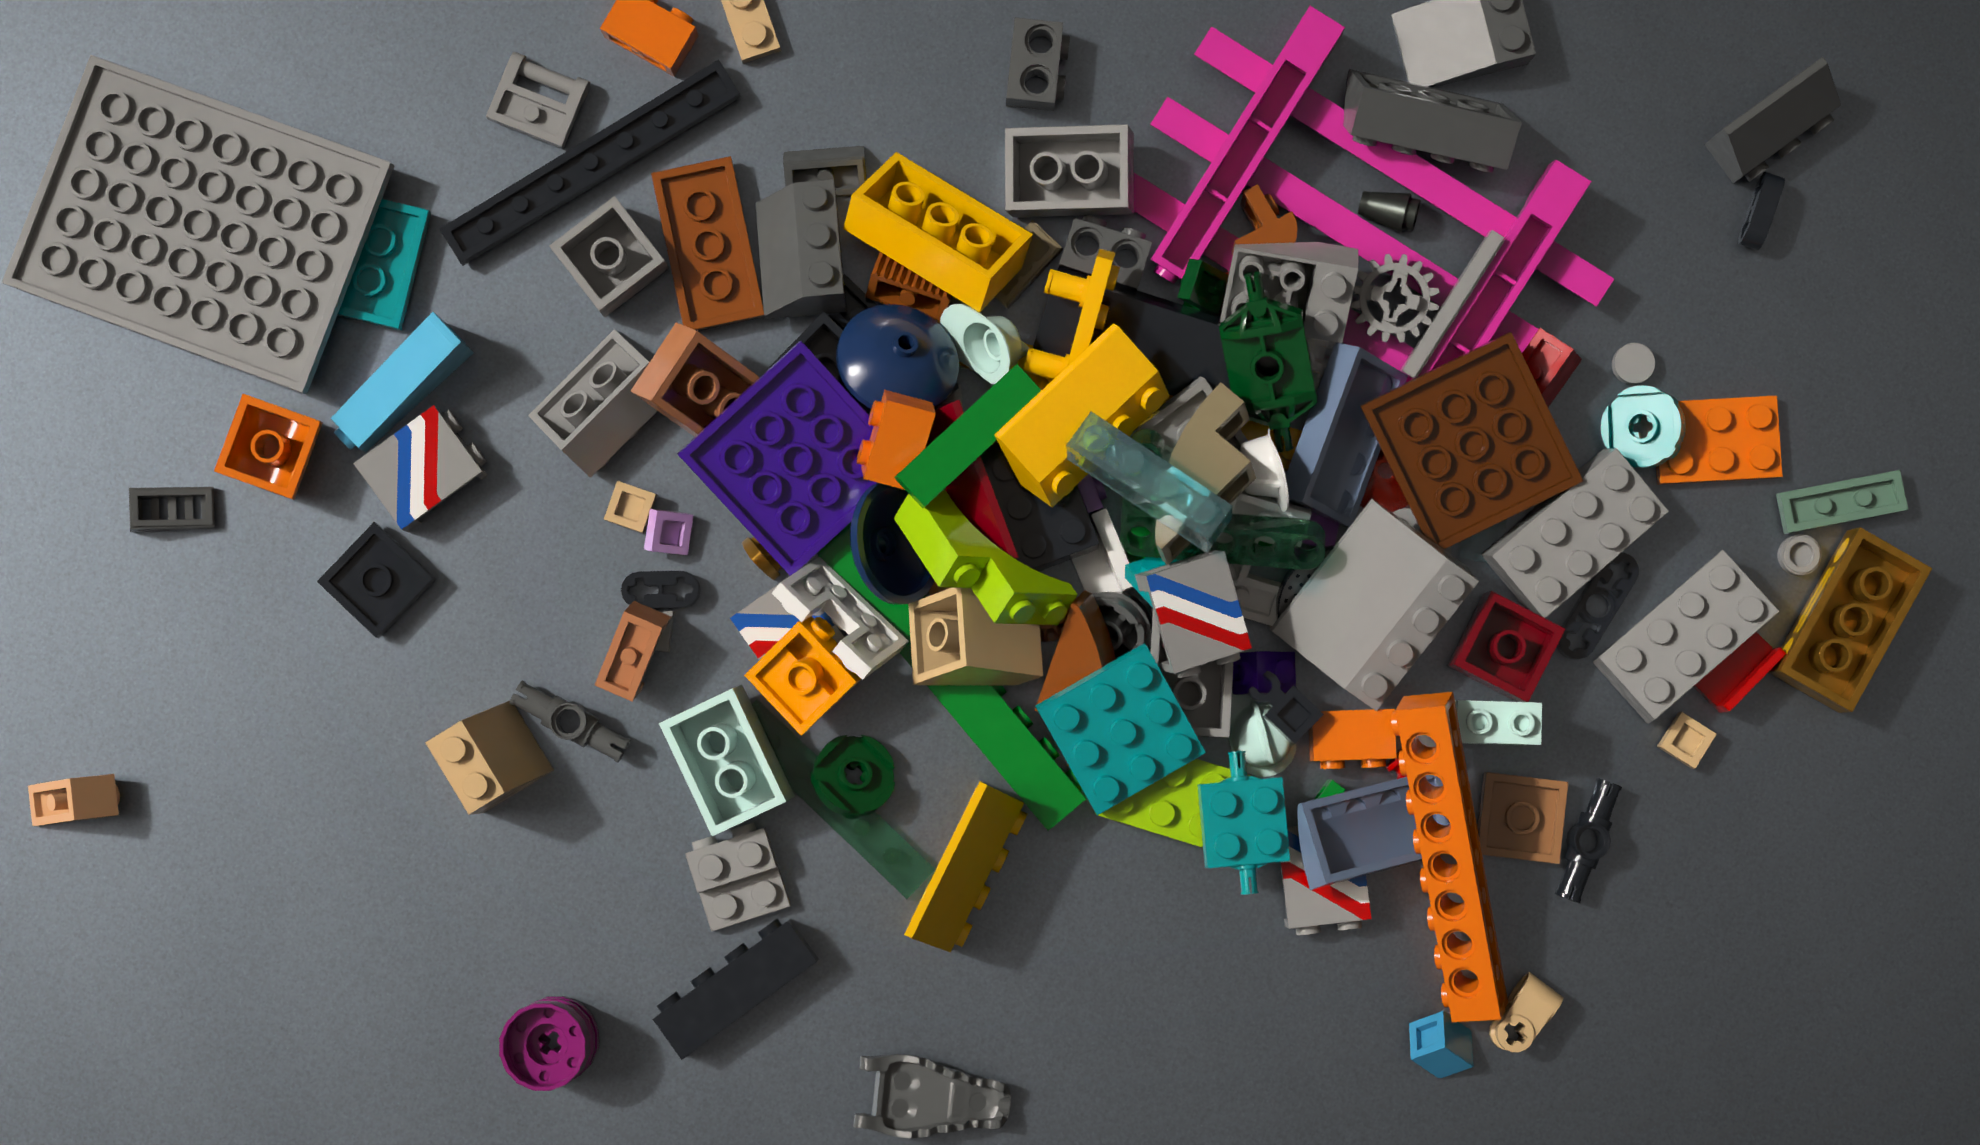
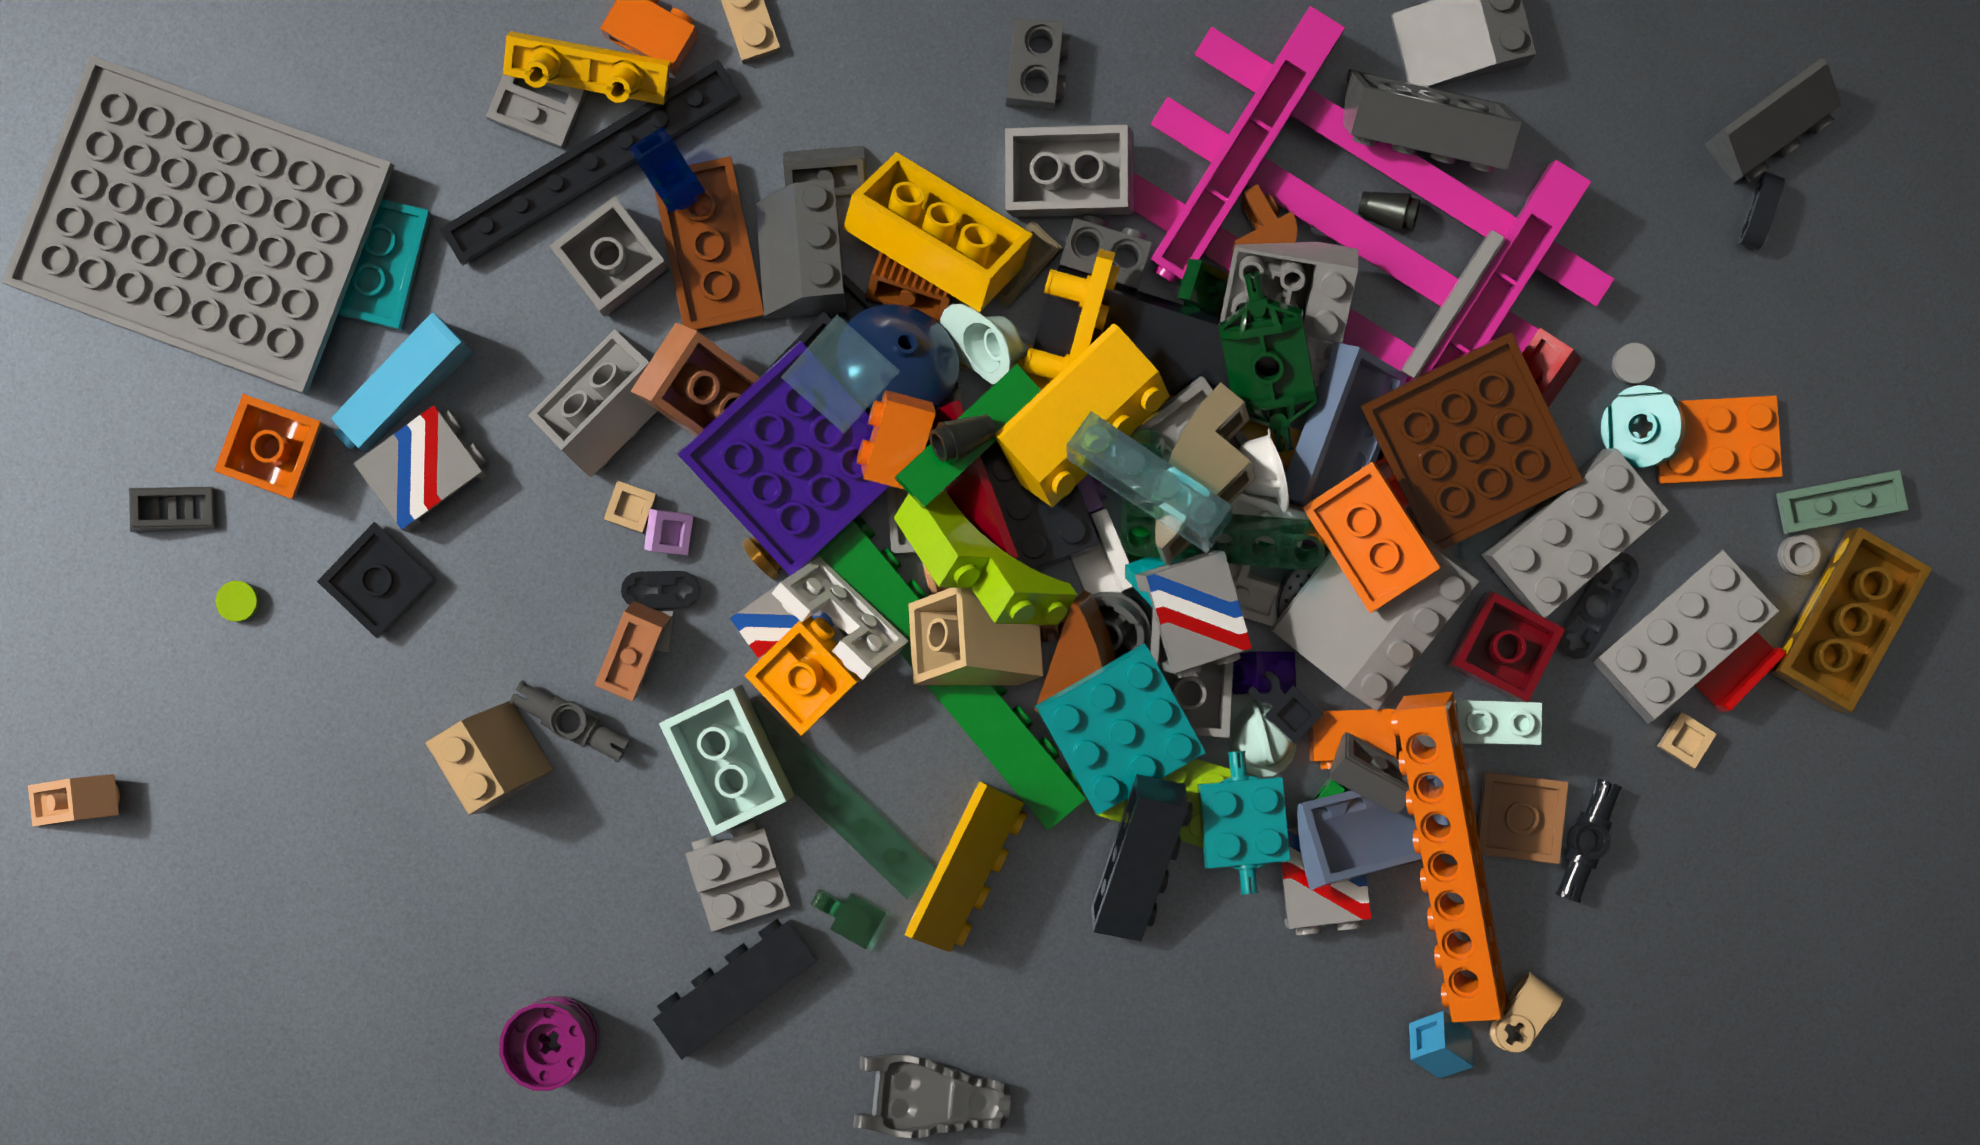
dark green plate [810,735,895,820] -> none
dark blue dish [850,483,934,605] -> none
light grey gear [1350,254,1439,343] -> none
none -> lime tile [215,581,260,622]
none -> yellow plate [503,31,671,105]
none -> clear blue brick [628,126,705,213]
none -> clear light blue tile [781,315,900,434]
none -> clear green plate [811,889,886,949]
none -> pearl dark grey cone [930,414,996,462]
none -> black brick [1091,774,1193,942]
none -> orange plate [1302,462,1443,613]
none -> dark grey slope [1330,732,1409,813]

